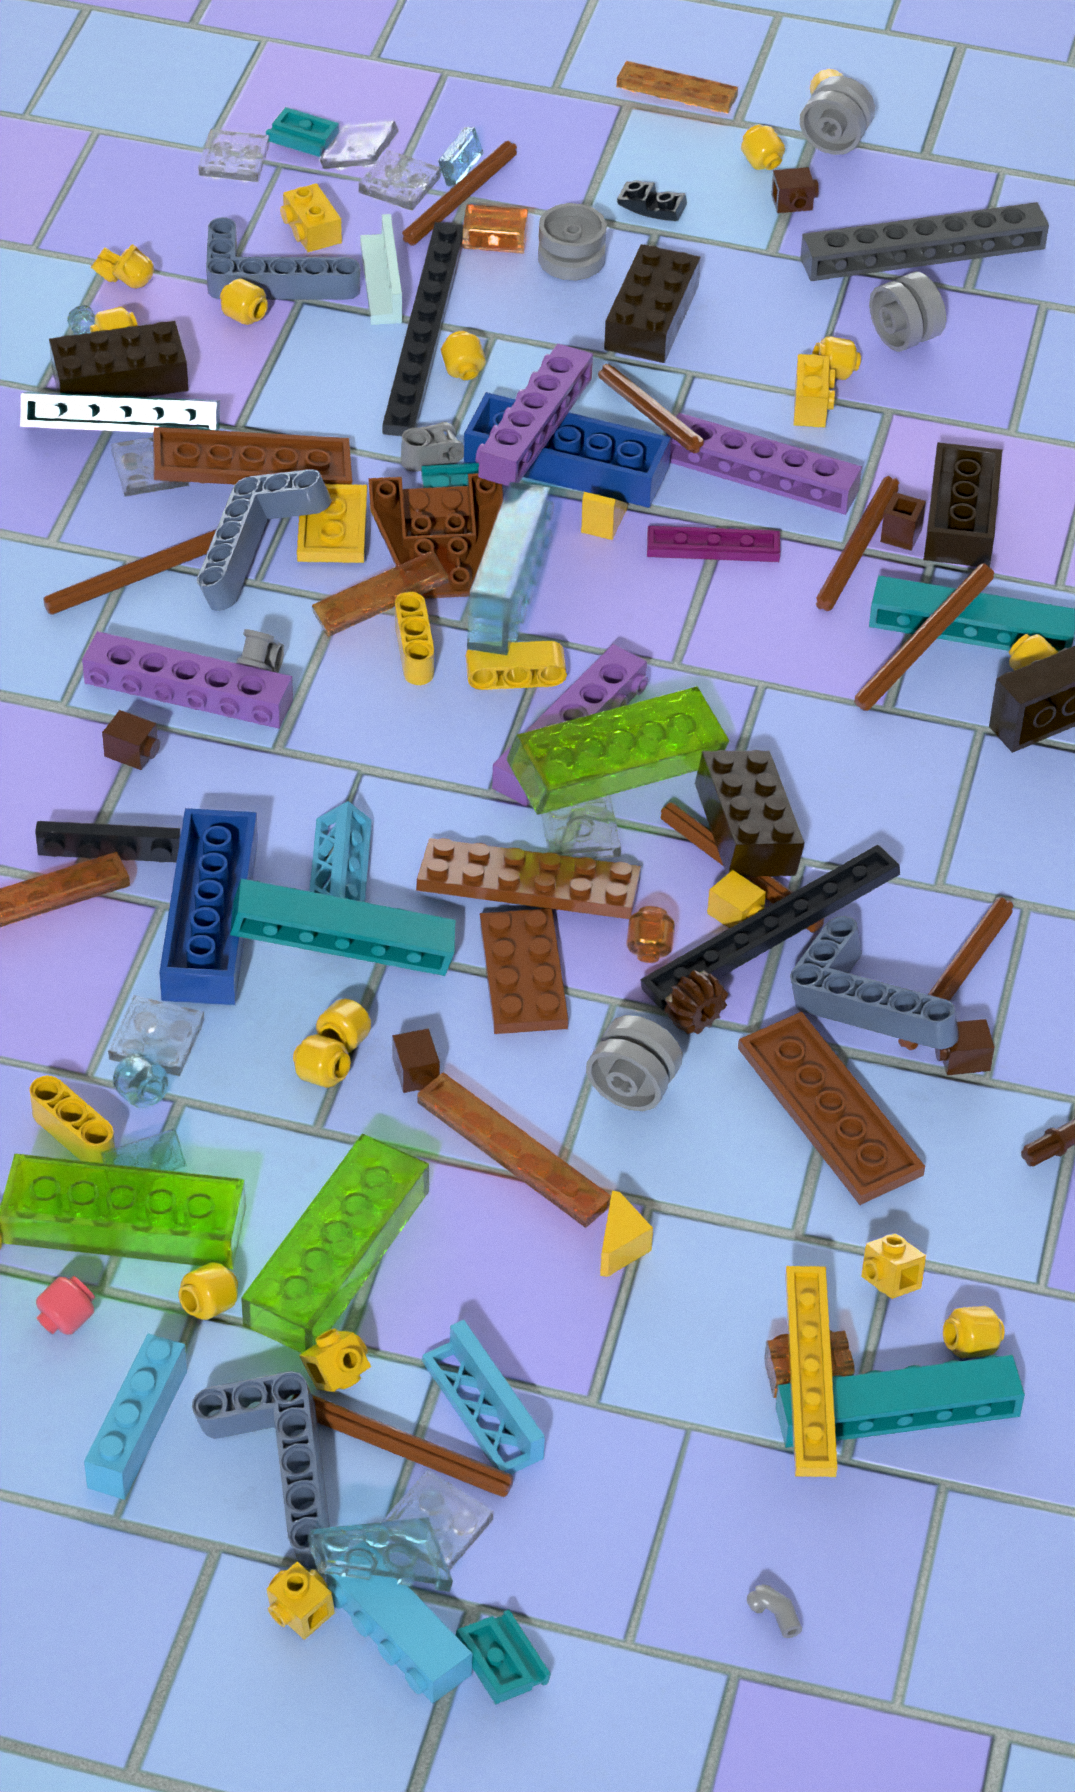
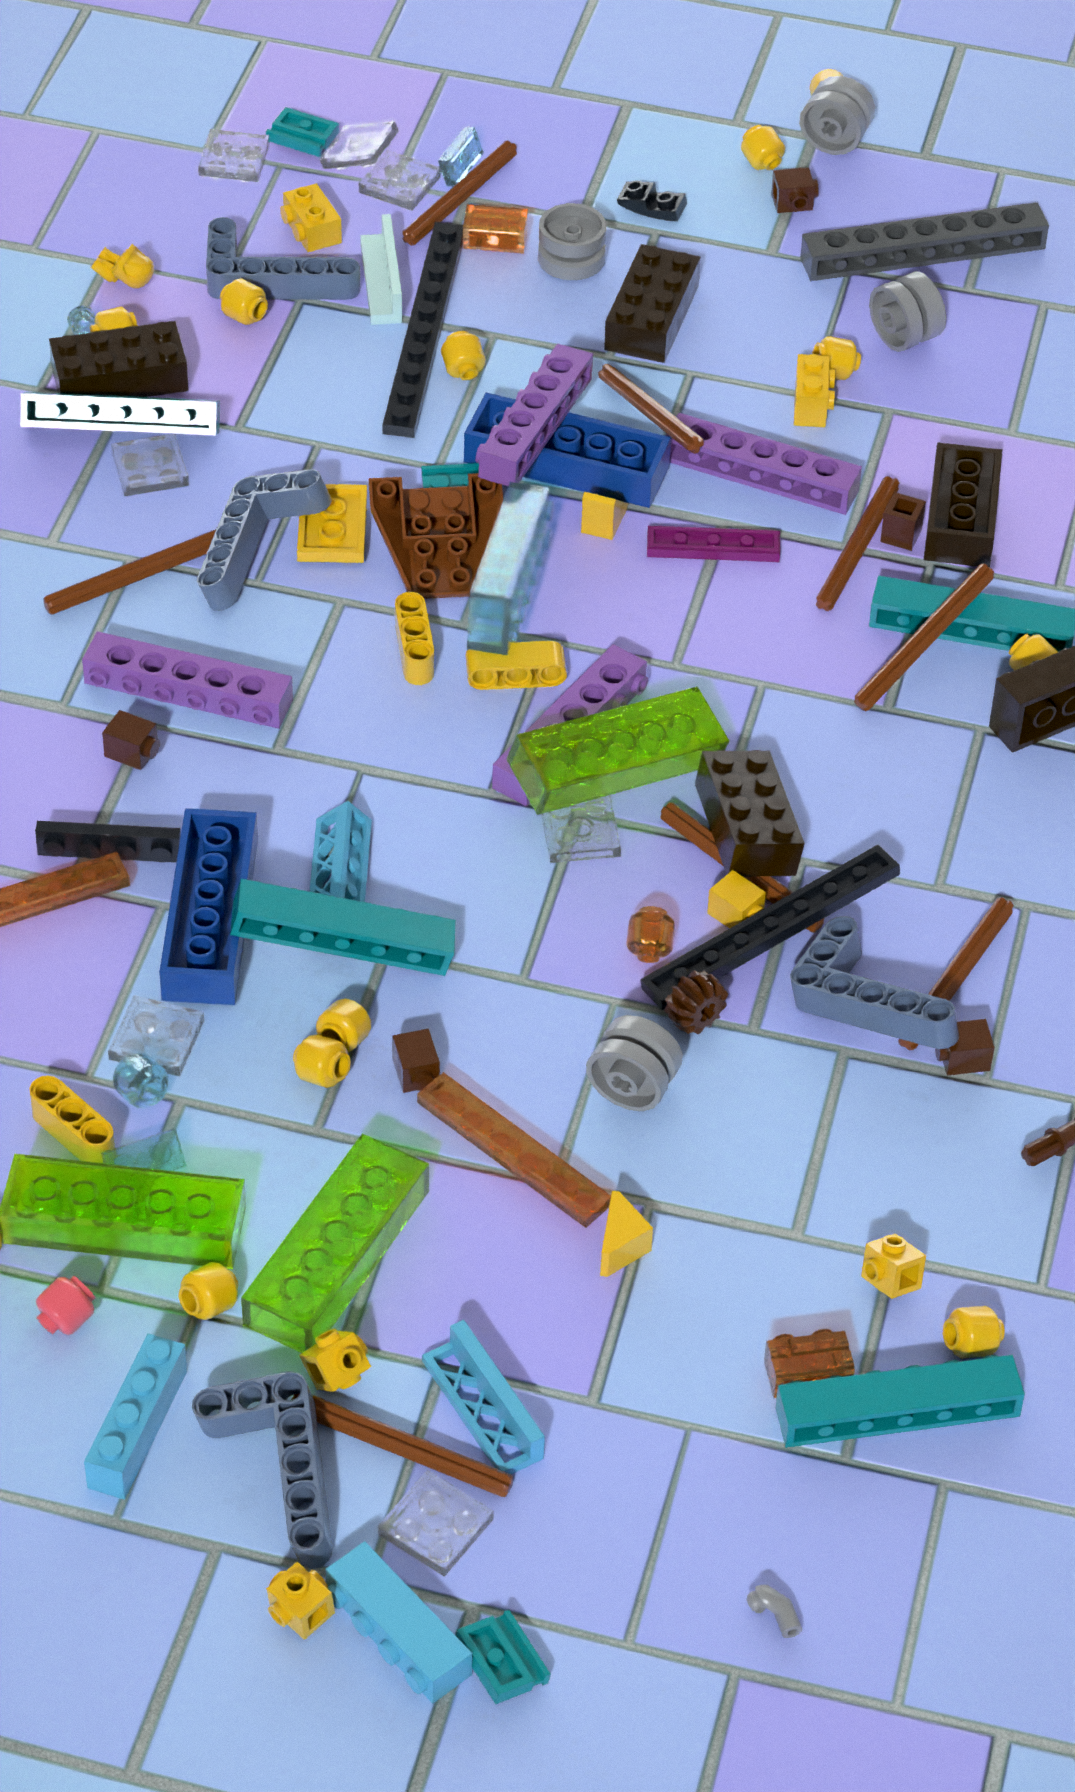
dark orange plate [153,427,352,485] -> none
light grey piece [236,629,284,673] -> none
clear light blue wing [307,1517,453,1592] -> none
clear orange plate [312,550,449,637] -> none
light grey piece [400,422,464,472] -> none
dark orange plate [416,838,641,919] -> none
dark orange plate [480,909,568,1034] -> none
clear orange plate [616,61,738,113] -> none
dark orange plate [738,1011,925,1205] -> none
yellow plate [785,1266,837,1477] -> none

